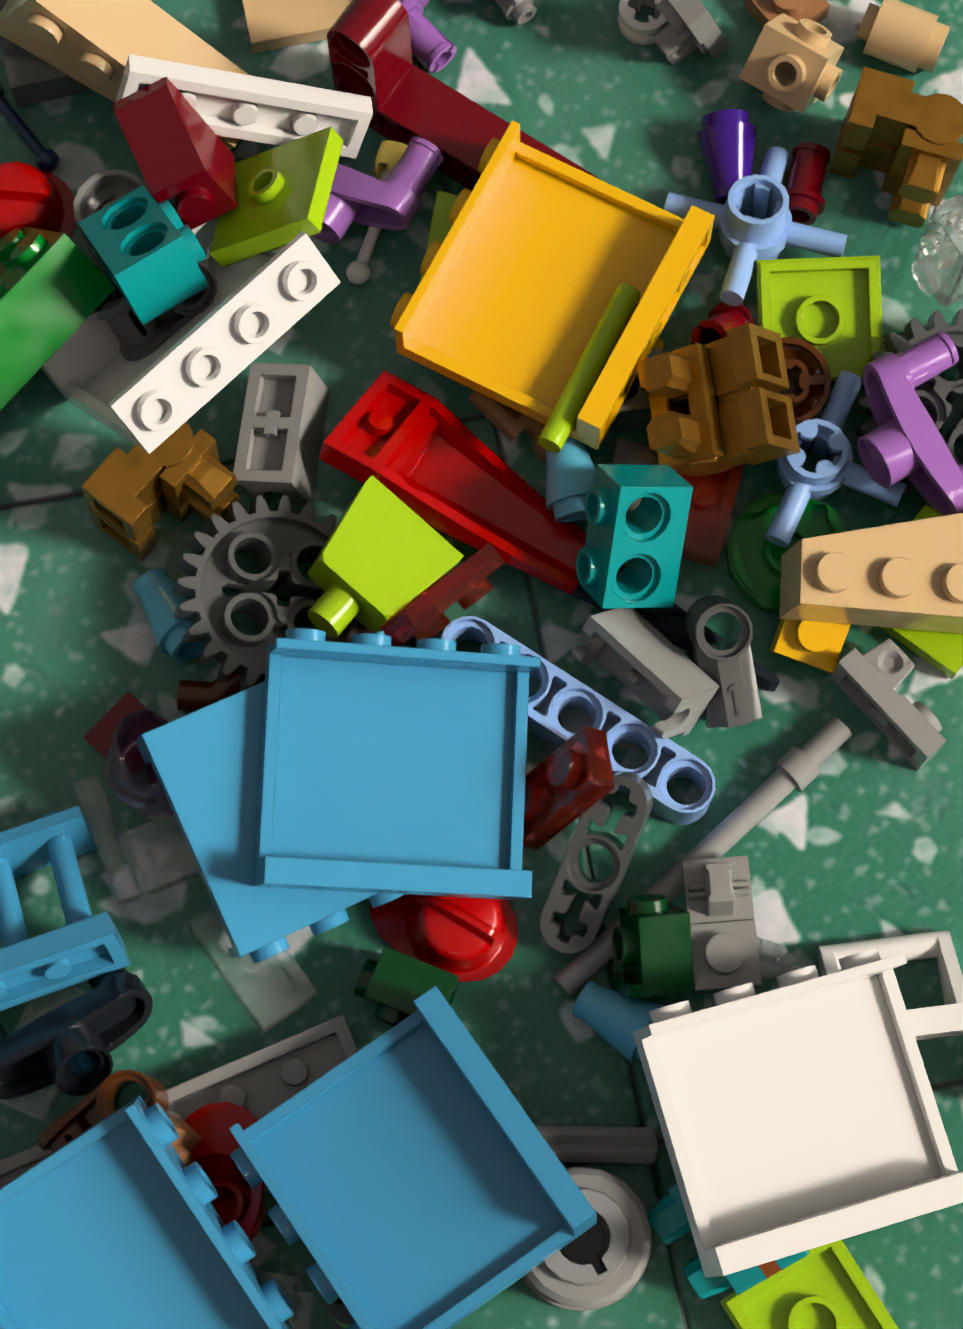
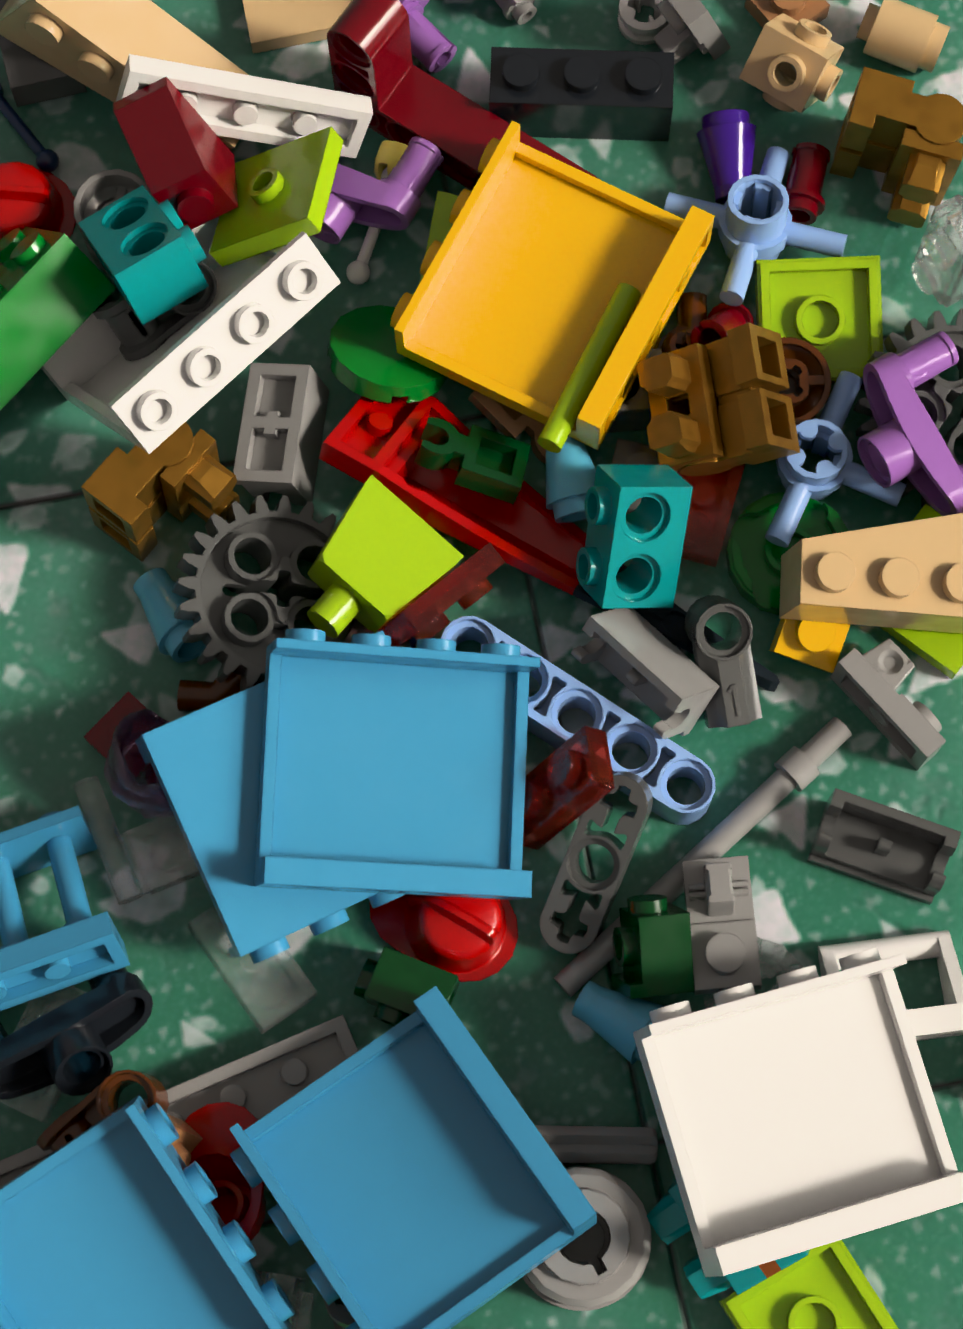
none -> green tile [327,305,447,403]
none -> dark green plate [414,417,531,505]
none -> black brick [489,47,674,141]
none -> reddish brown arm [658,292,707,353]
none -> dark grey hinge [807,788,961,905]

